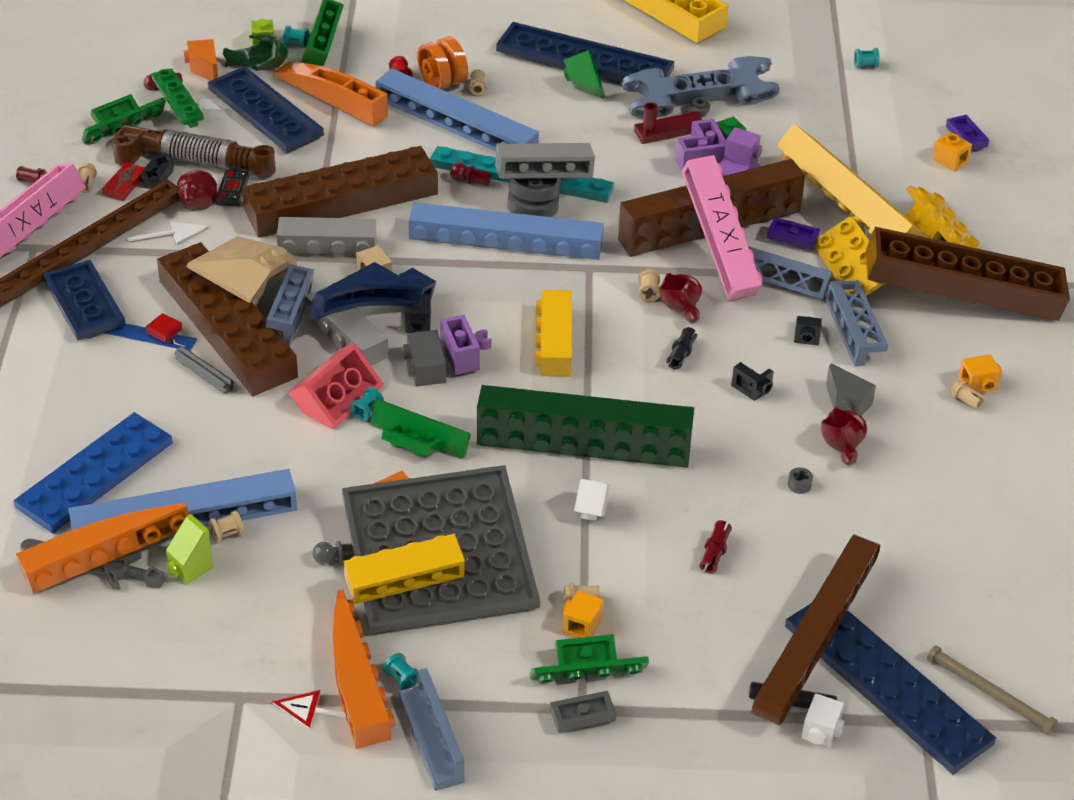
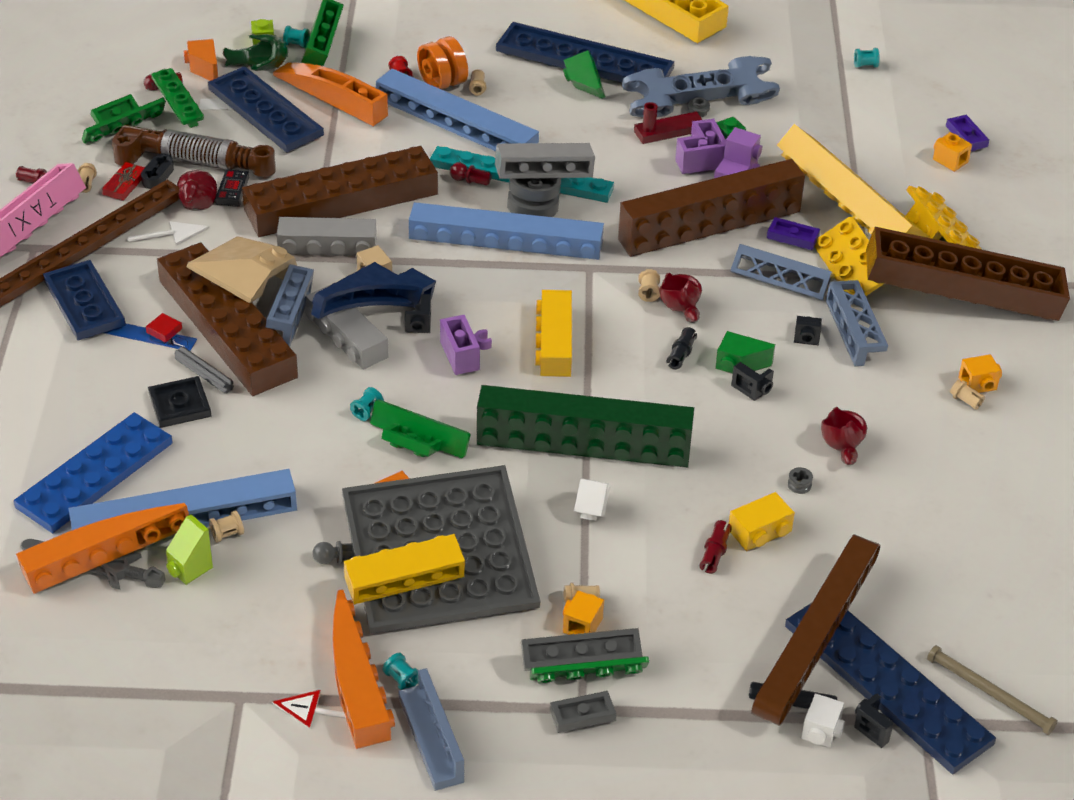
coral slope [288,343,384,429] -> none
dark grey brick [403,330,446,387] -> none
bright pink brick [681,155,762,301] -> none
dark grey slope [826,363,876,416] -> none
none -> black tile [148,376,212,428]
none -> dark grey plate [521,628,643,671]
none -> green slope [715,331,776,374]
none -> yellow brick [729,492,795,551]
none -> black bracket [854,693,894,748]

